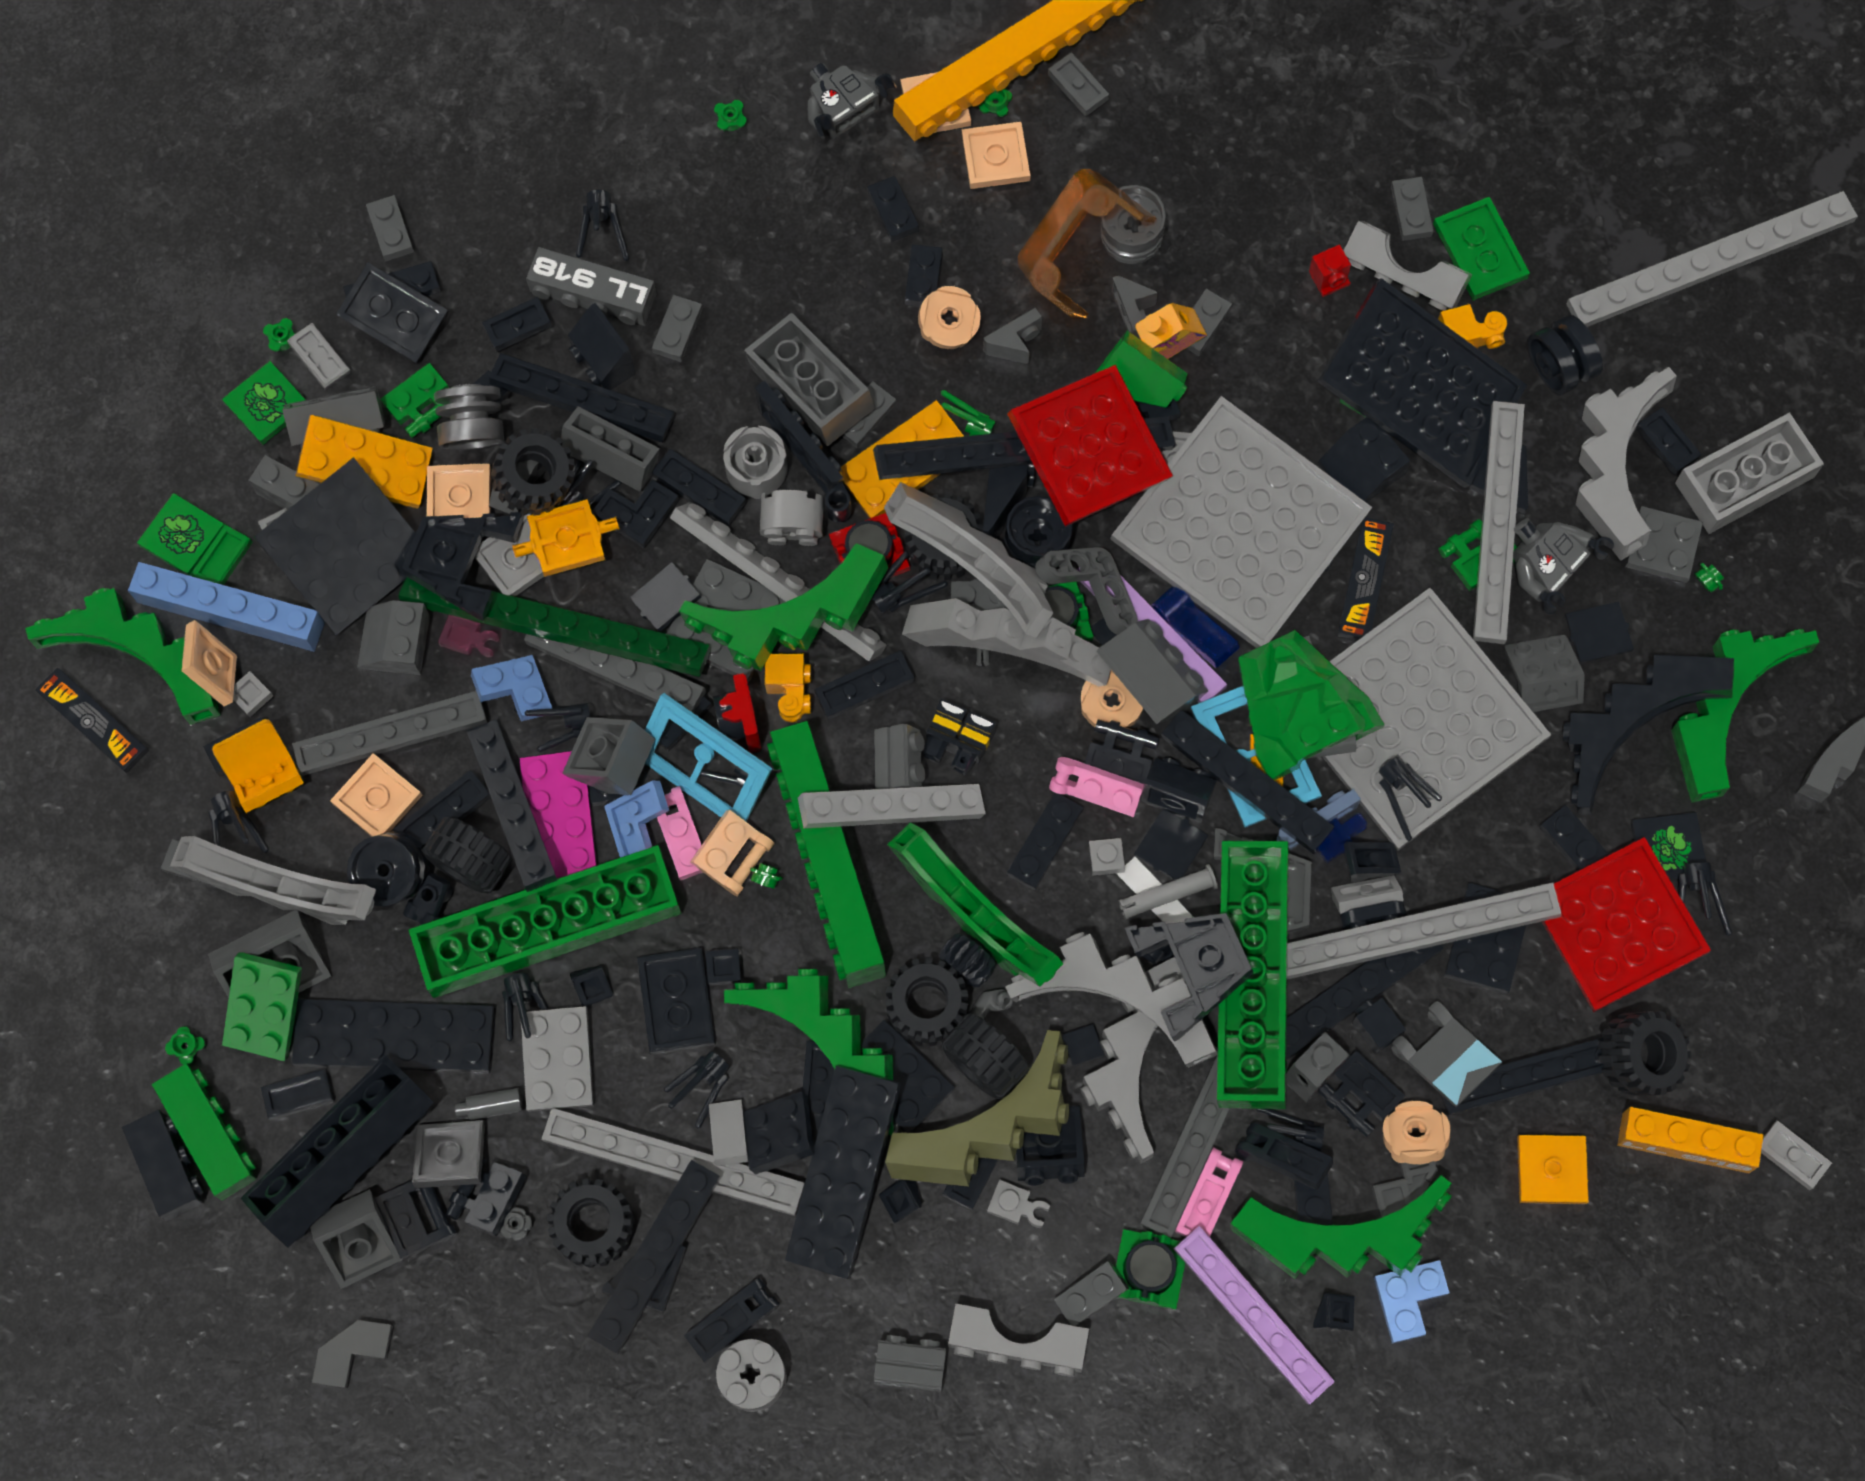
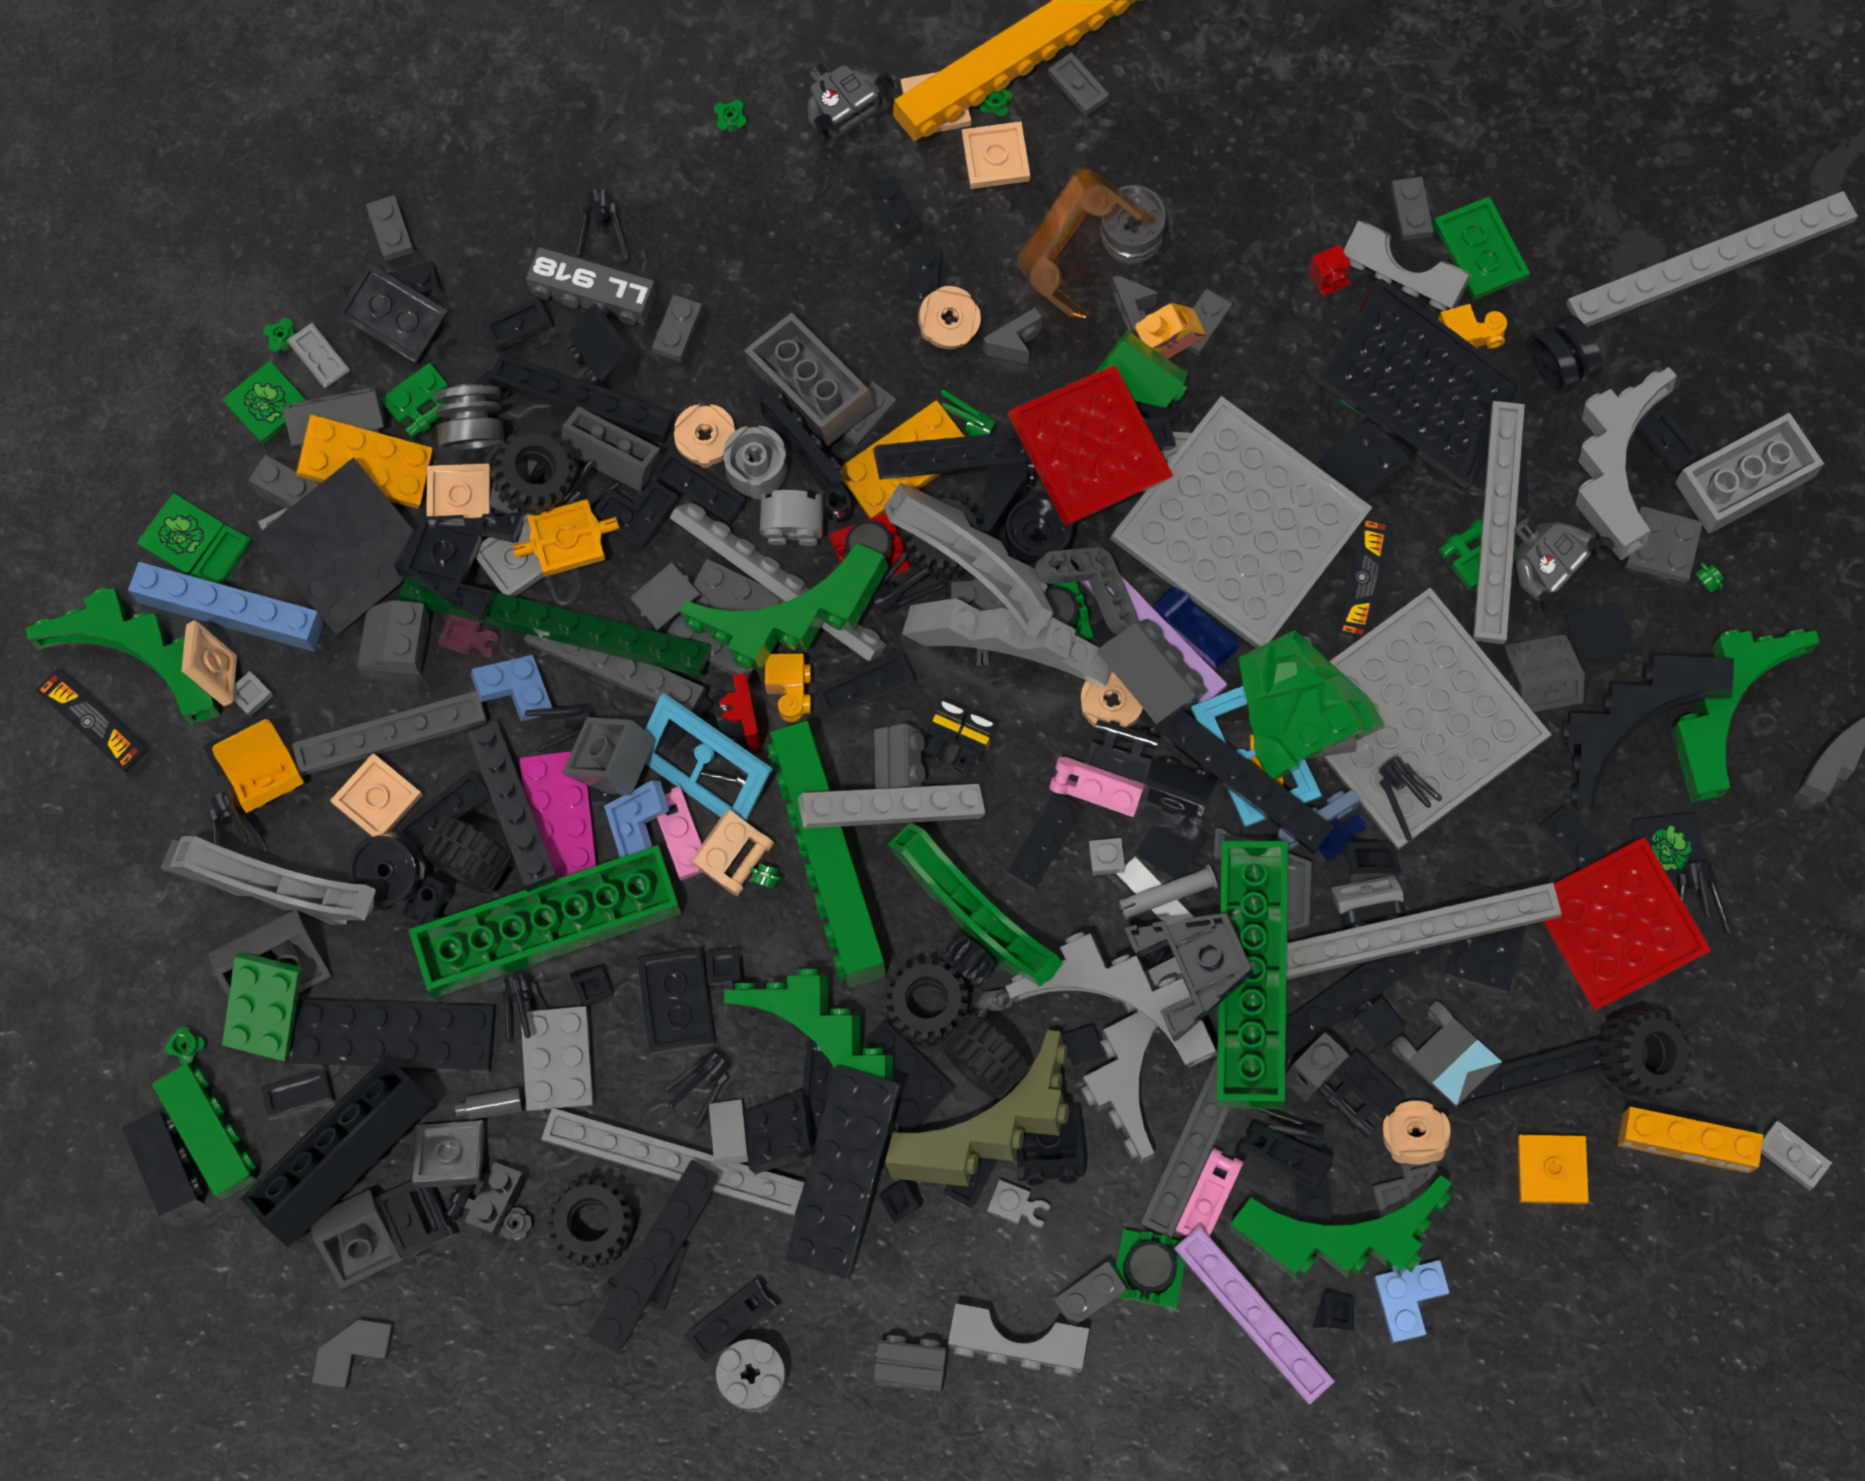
none -> light nougat plate [674,404,735,468]

